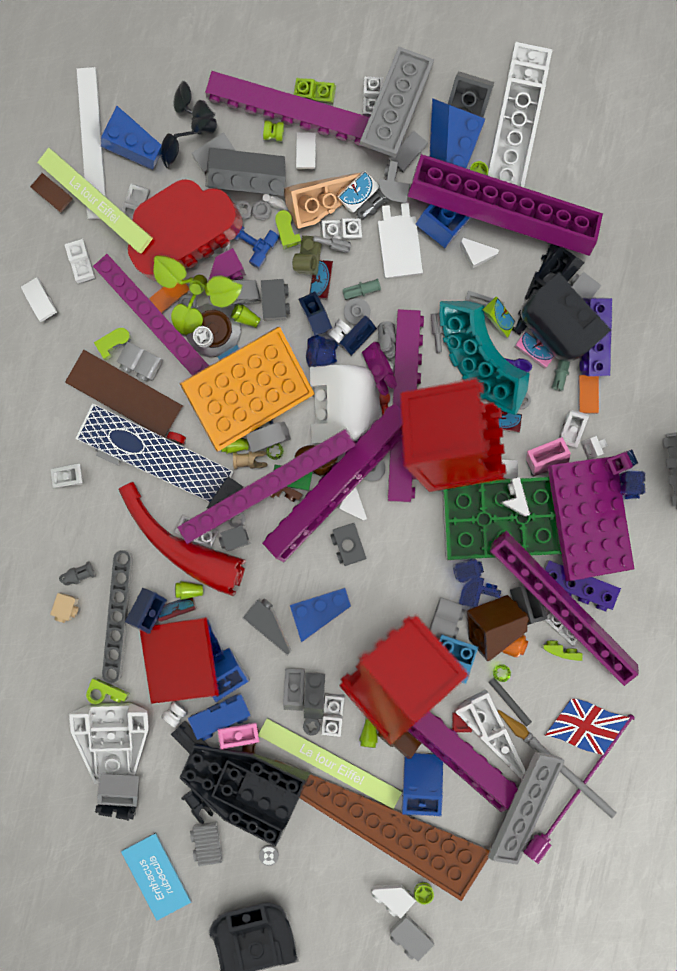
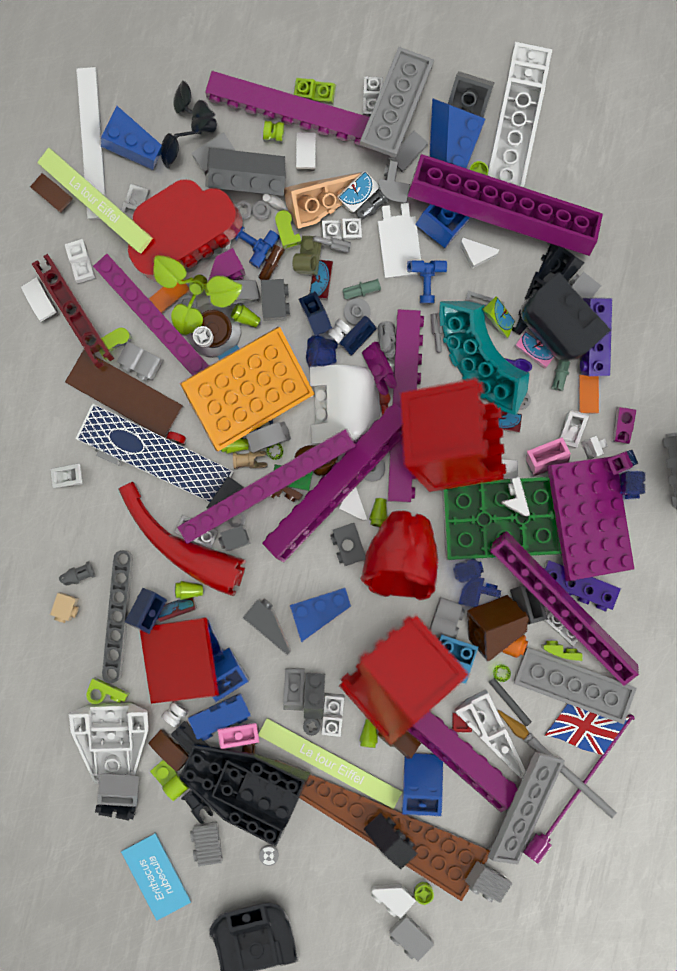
none -> dark red piece [32,254,115,369]
none -> reddish brown slope [148,730,189,772]
none -> lime plate [150,760,189,801]
none -> reddish brown axle [258,244,285,280]
none -> red piece [361,511,438,600]
none -> black brick [364,813,418,870]
none -> lime cone [369,498,388,527]
none -> blue bar [407,261,447,303]
none -> light grey brick [465,861,512,903]
none -> light grey plate [514,647,637,724]
none -> magenta leg [613,407,637,444]

